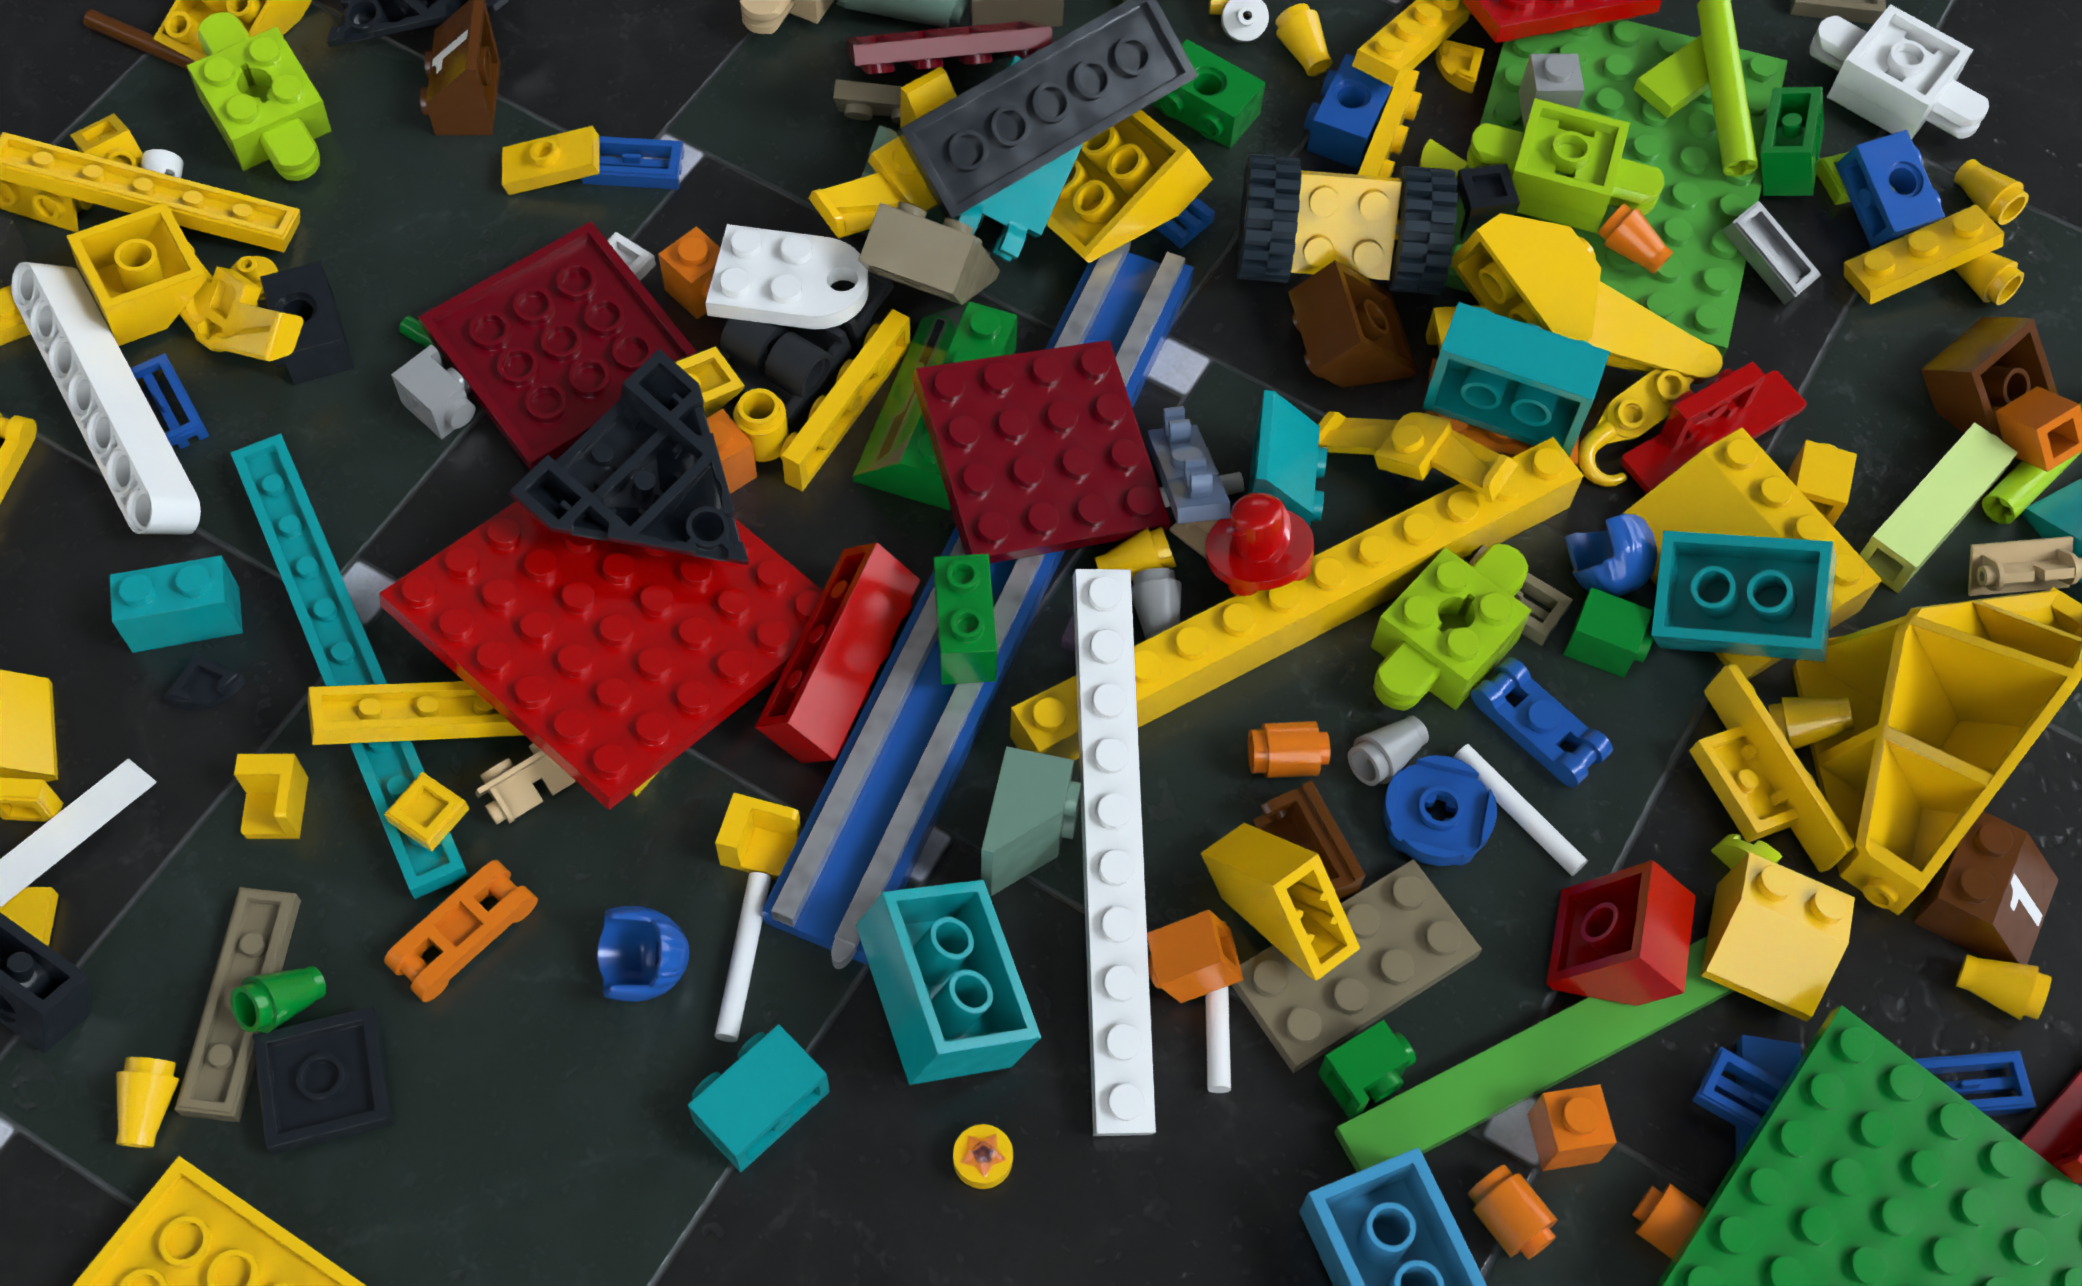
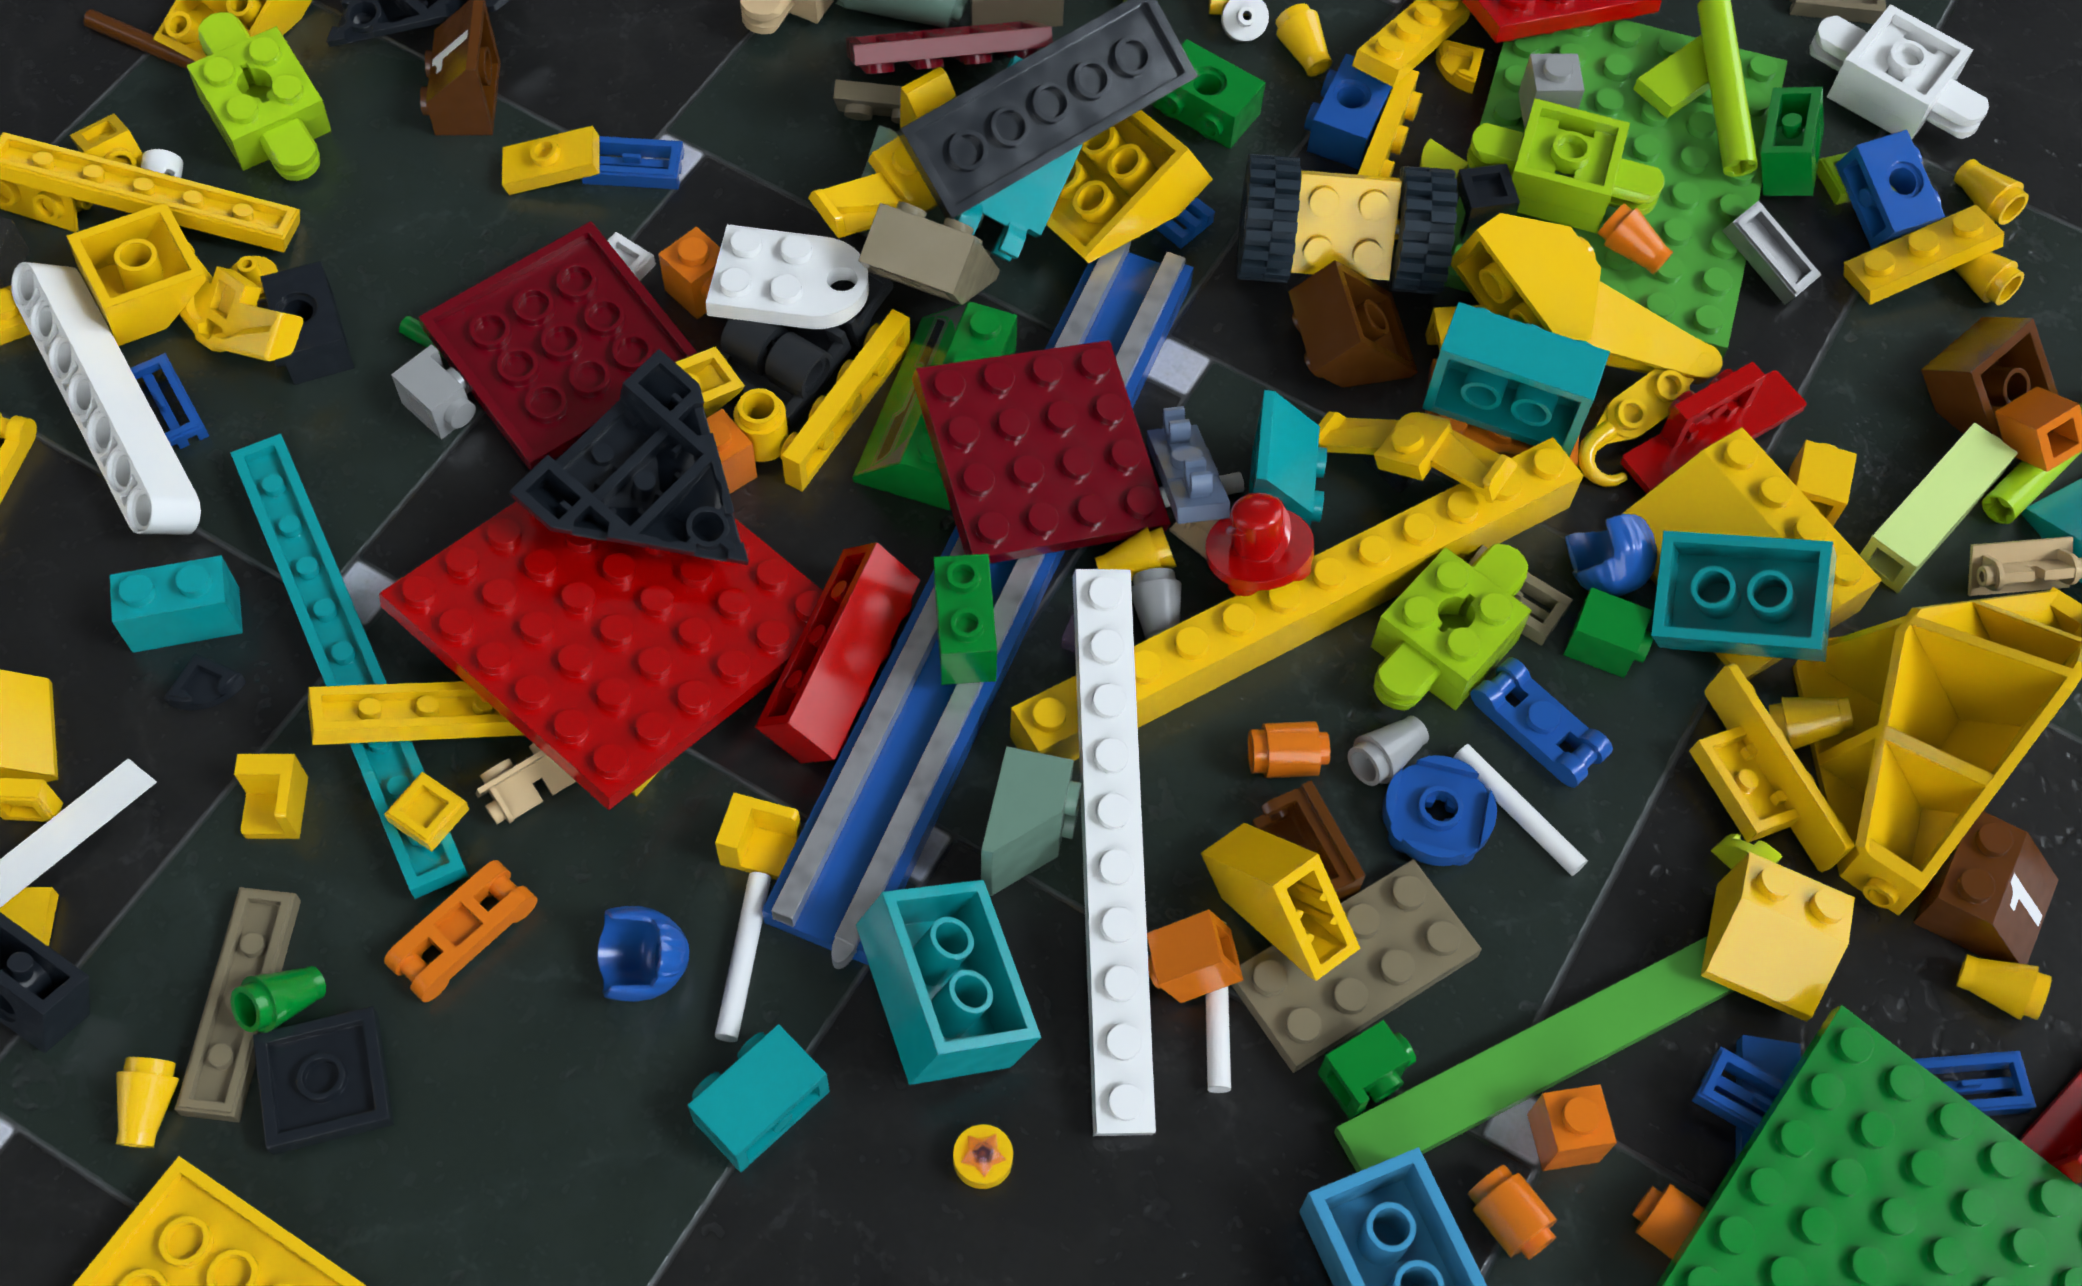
red slope [1546,860,1696,1006] -> none

